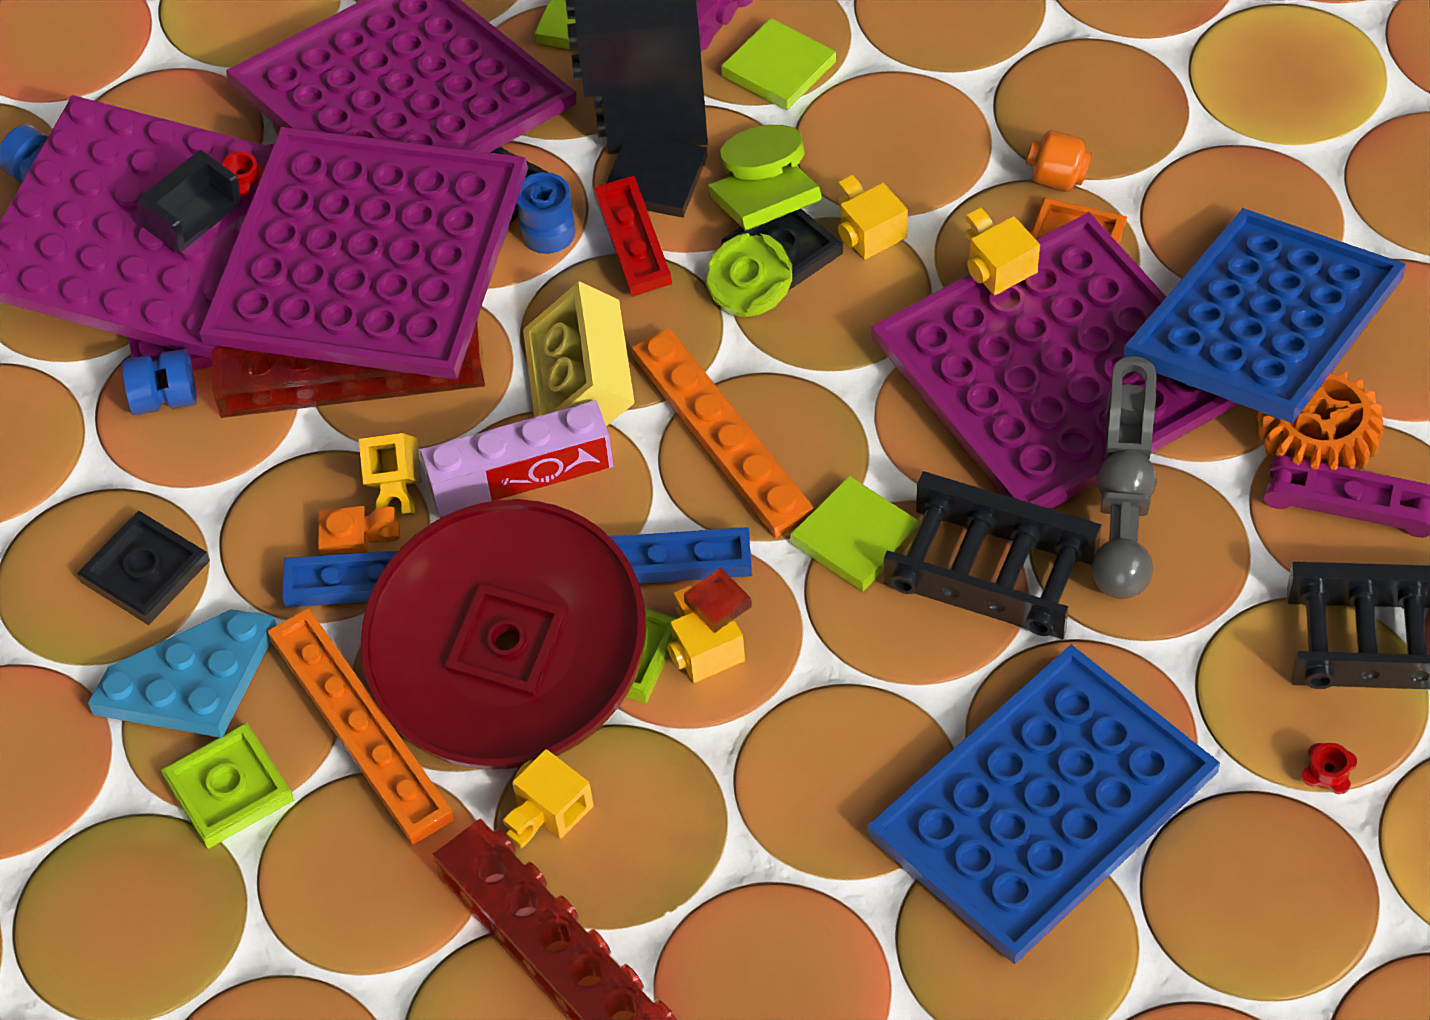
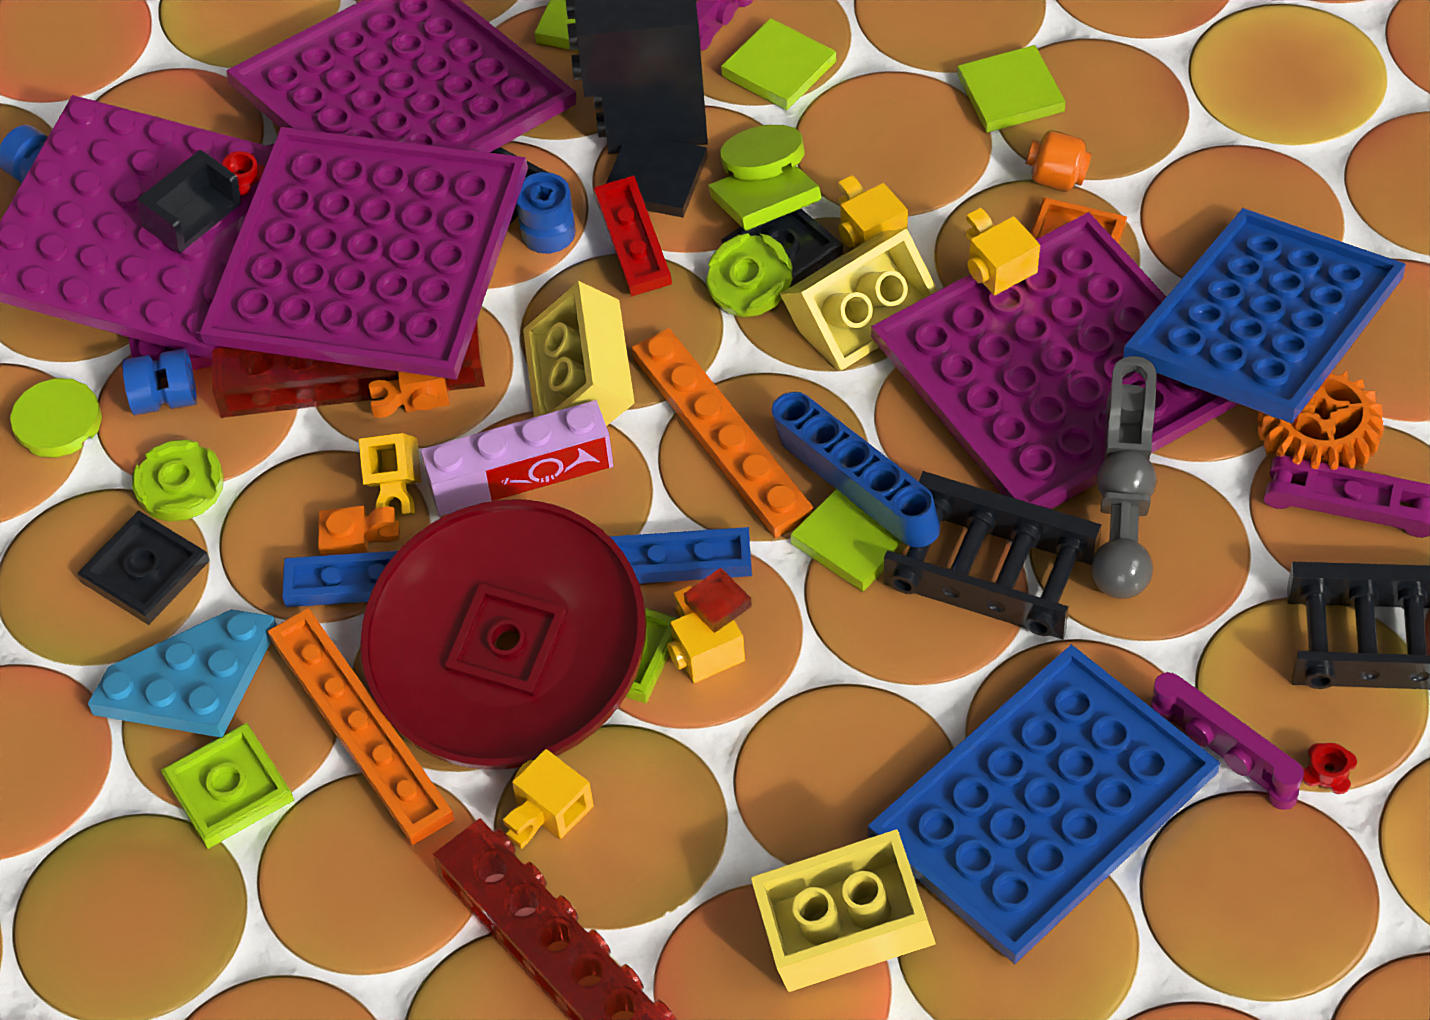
none -> lime tile [10,378,102,458]
none -> lime tile [132,440,224,522]
none -> orange plate [369,371,450,418]
none -> light yellow brick [751,829,936,992]
none -> blue beam [771,392,940,548]
none -> light yellow slope [780,228,938,371]
none -> lime tile [957,45,1066,133]
none -> magenta plate [1151,672,1304,810]

